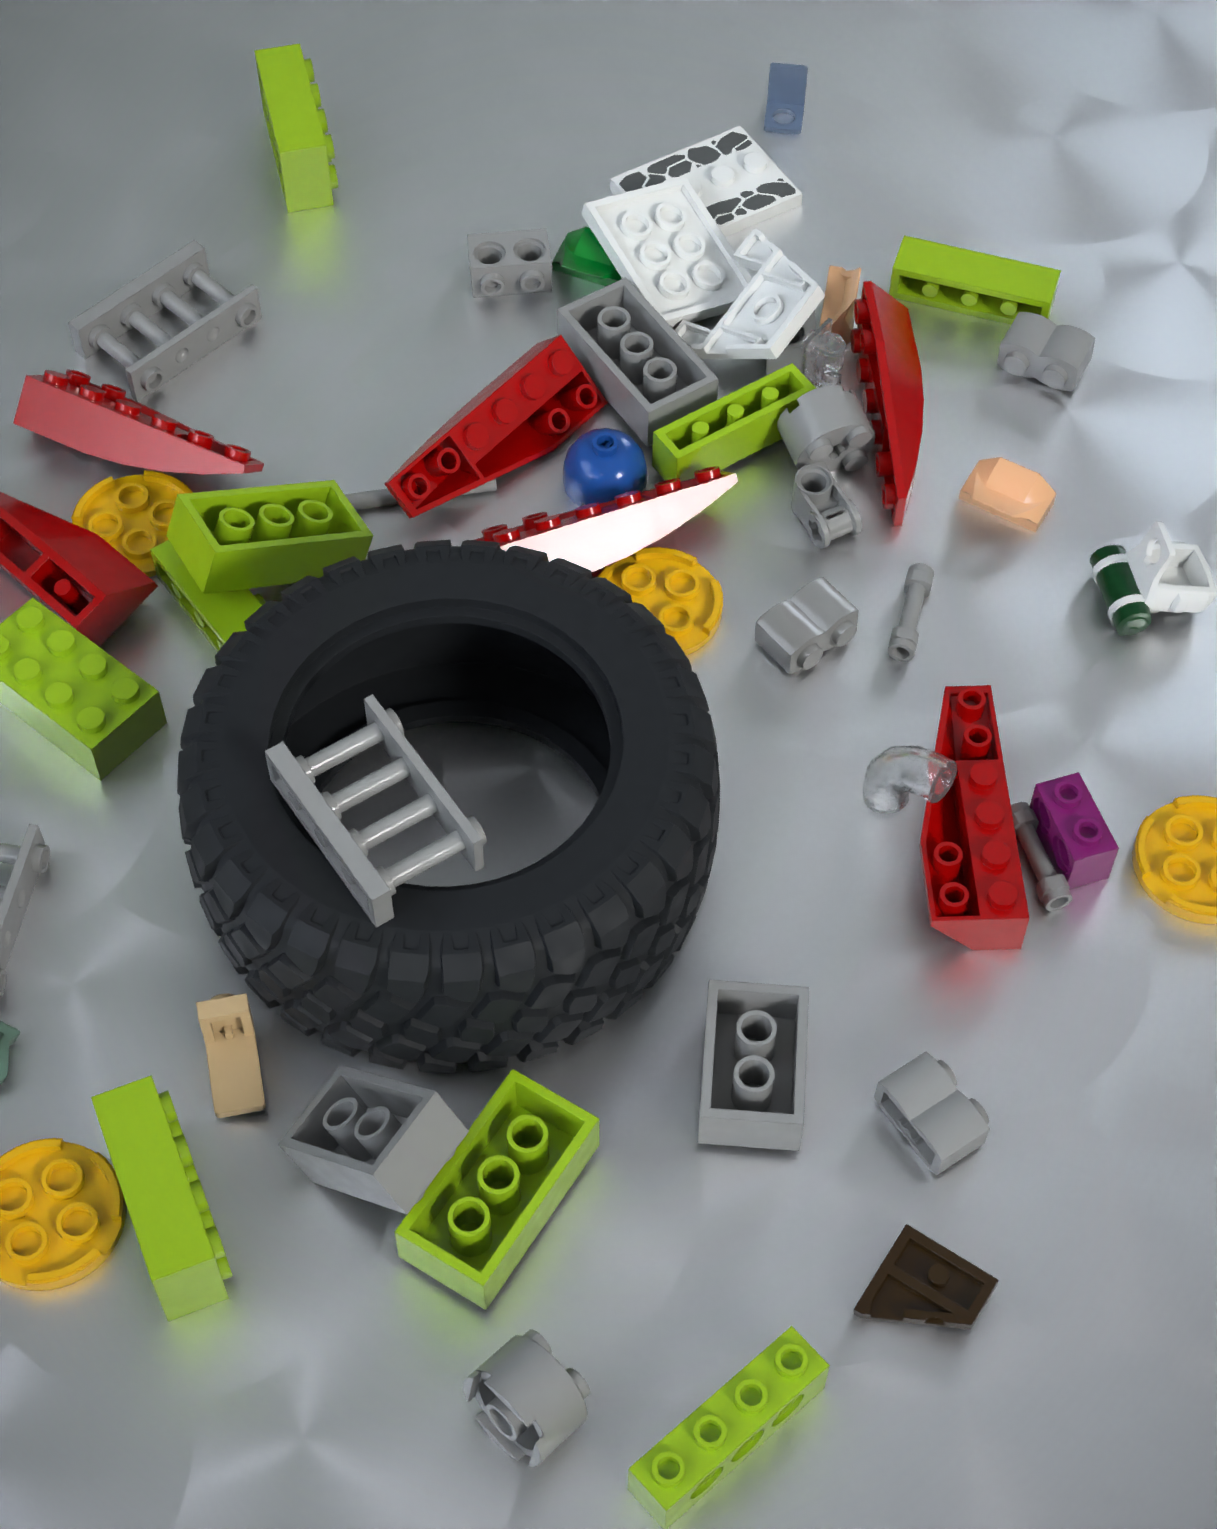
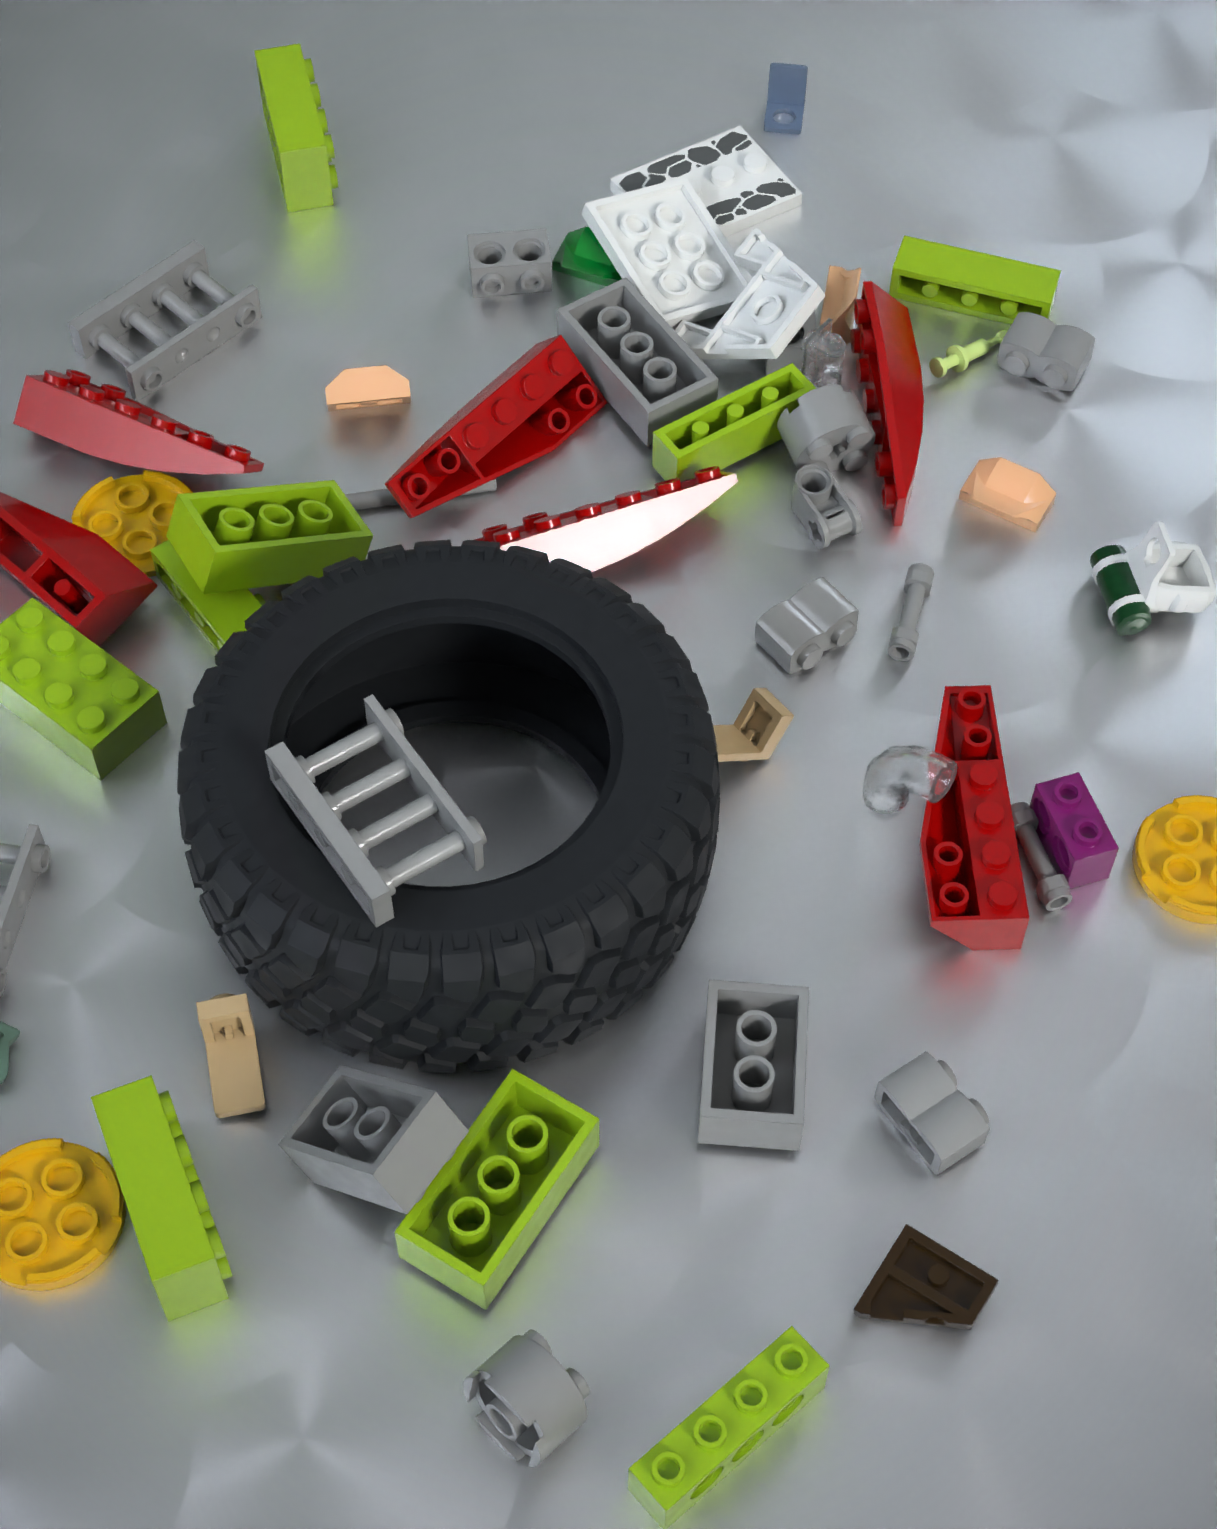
blue cylinder [563,428,648,507] -> none
yellow tile [597,547,723,655] -> none
none -> light nougat slope [325,365,411,411]
none -> tan bracket [713,688,794,762]
none -> yellowish green piece [929,330,1007,378]

